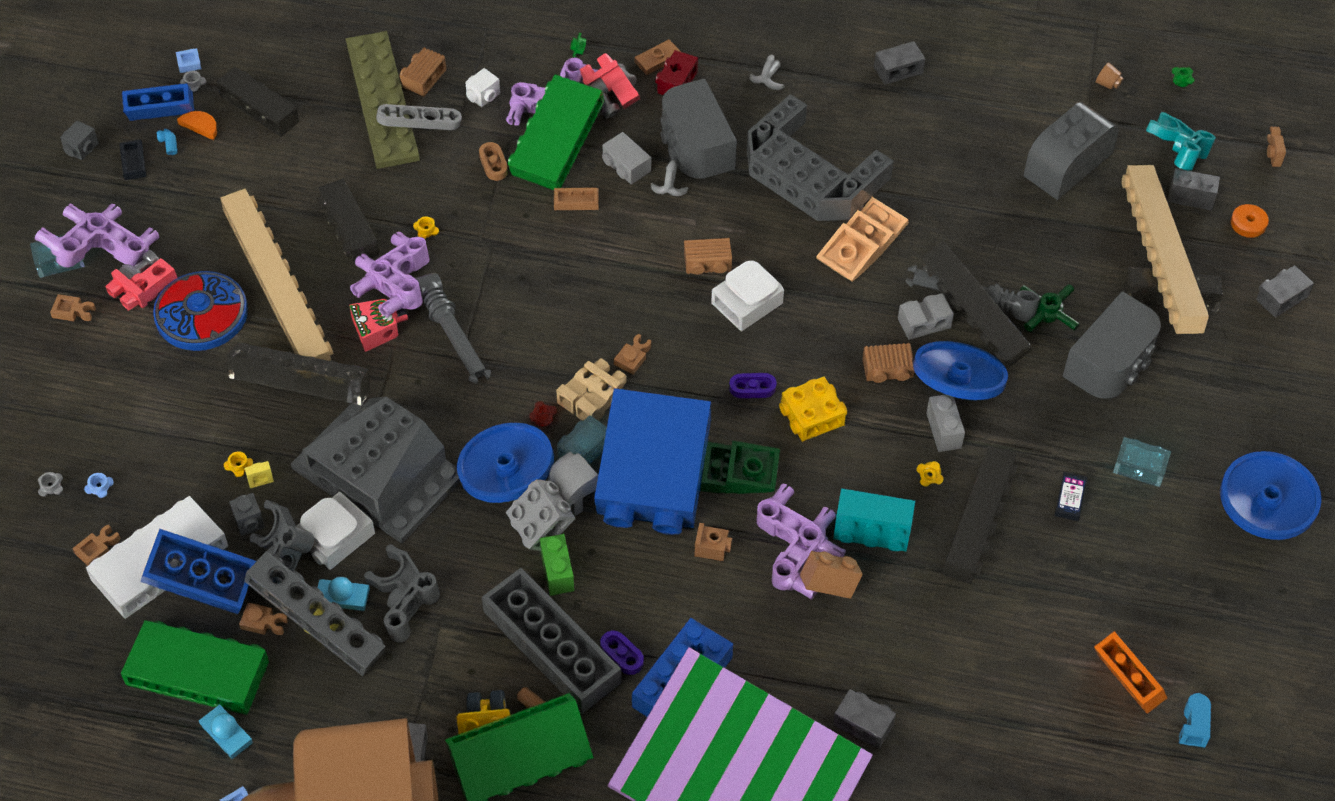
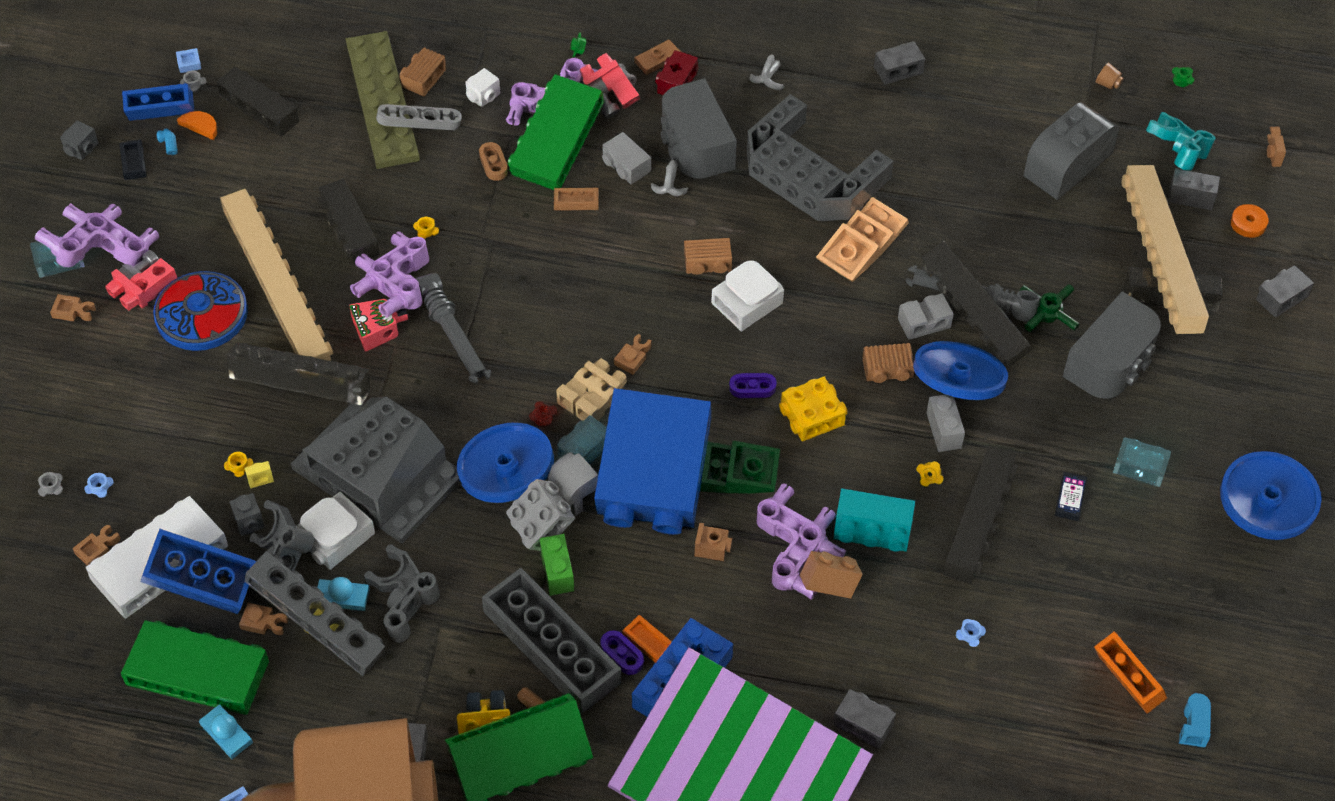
none -> orange tile [622,615,672,663]
none -> light blue plate [956,619,986,647]

